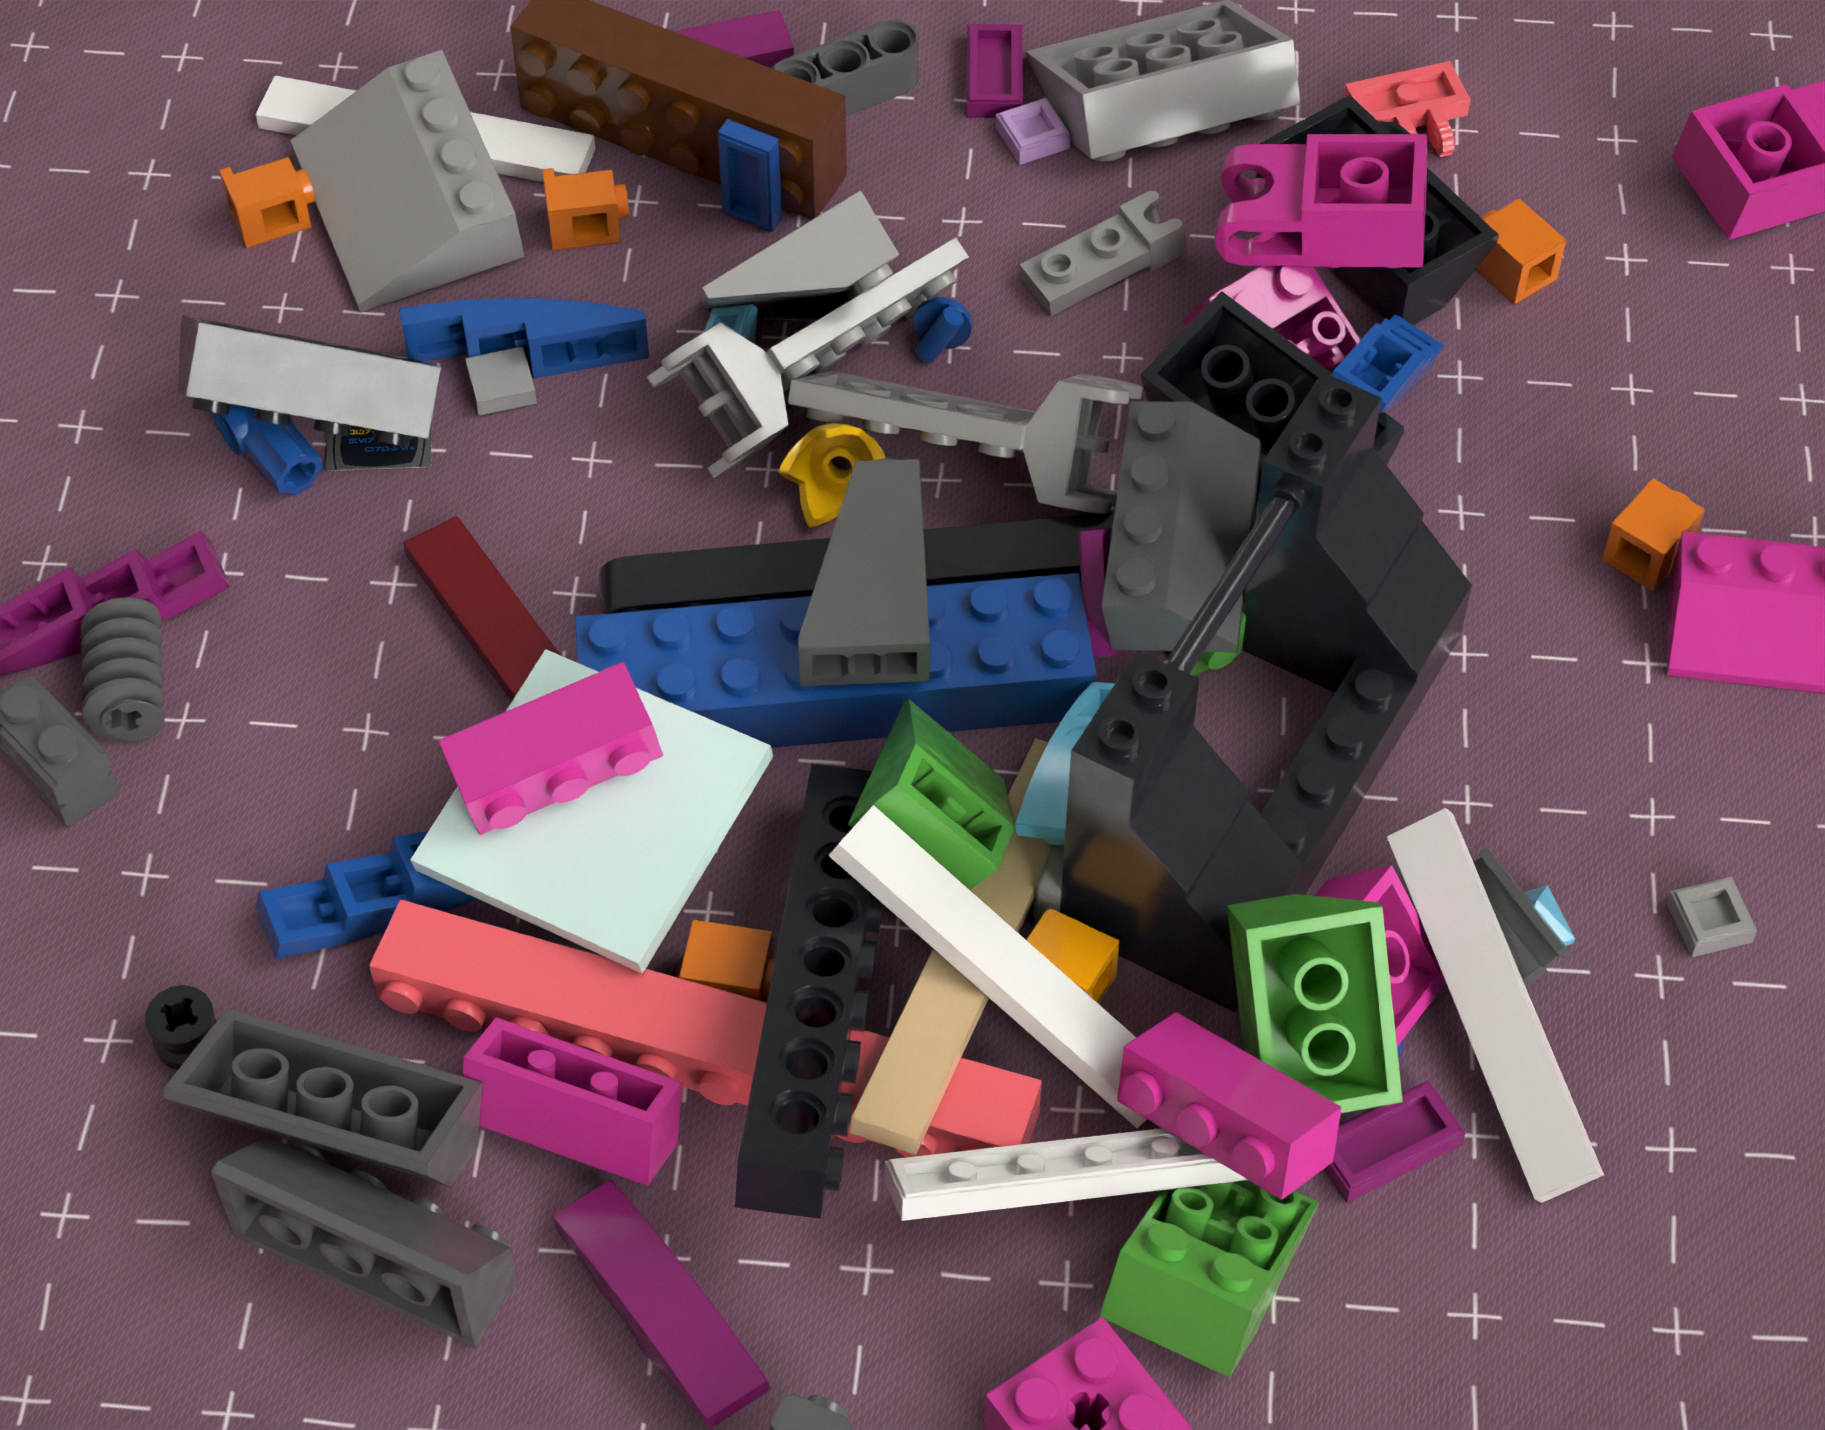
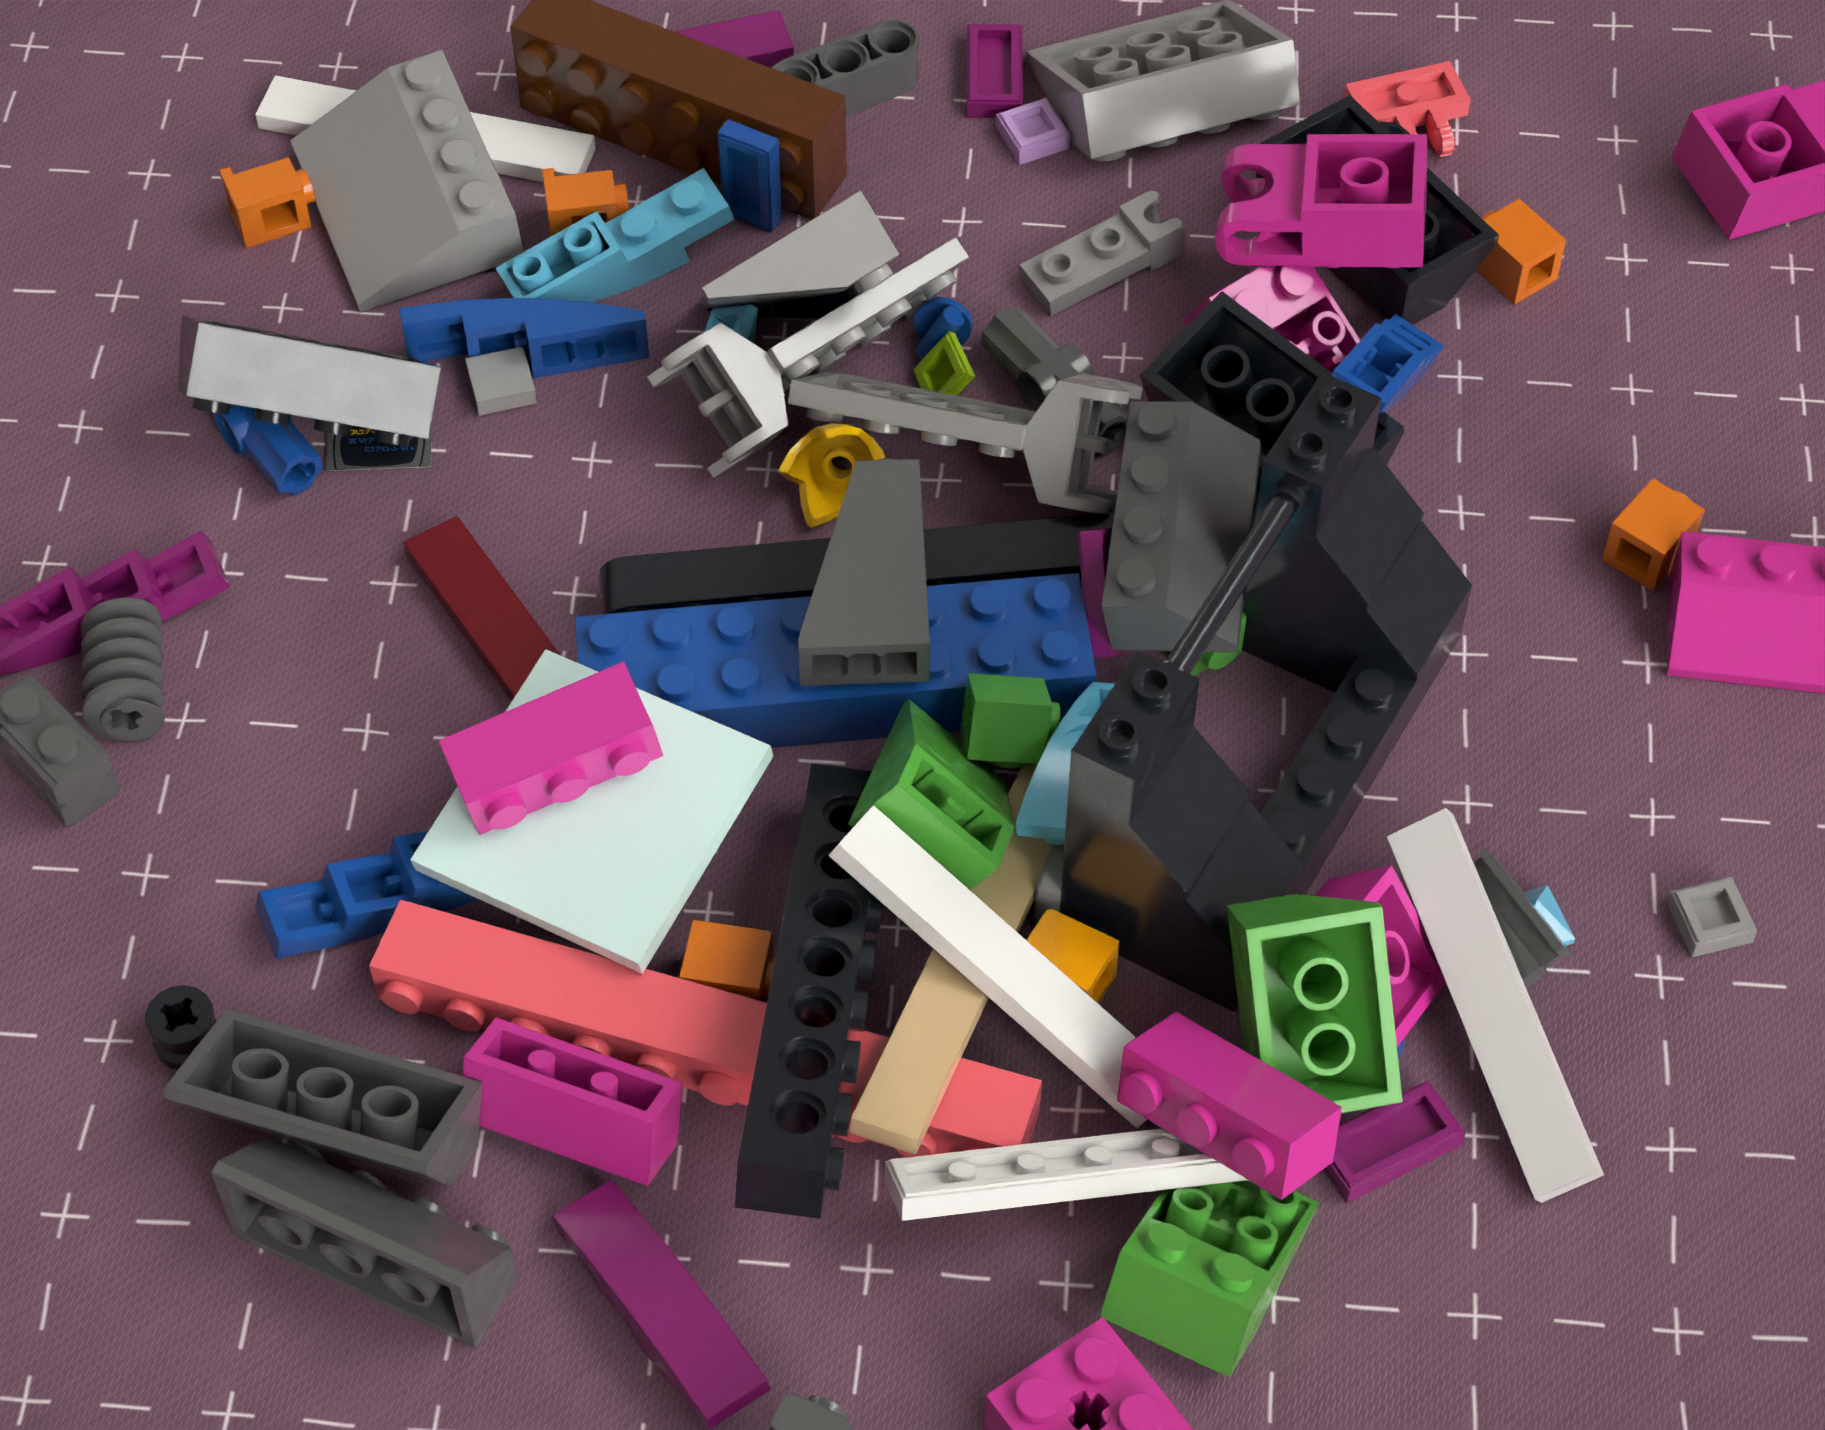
none -> medium azure slope [496,168,735,302]
none -> lime slope [913,331,975,396]
none -> bright green brick [960,673,1060,768]
none -> dark grey piece [981,306,1128,457]

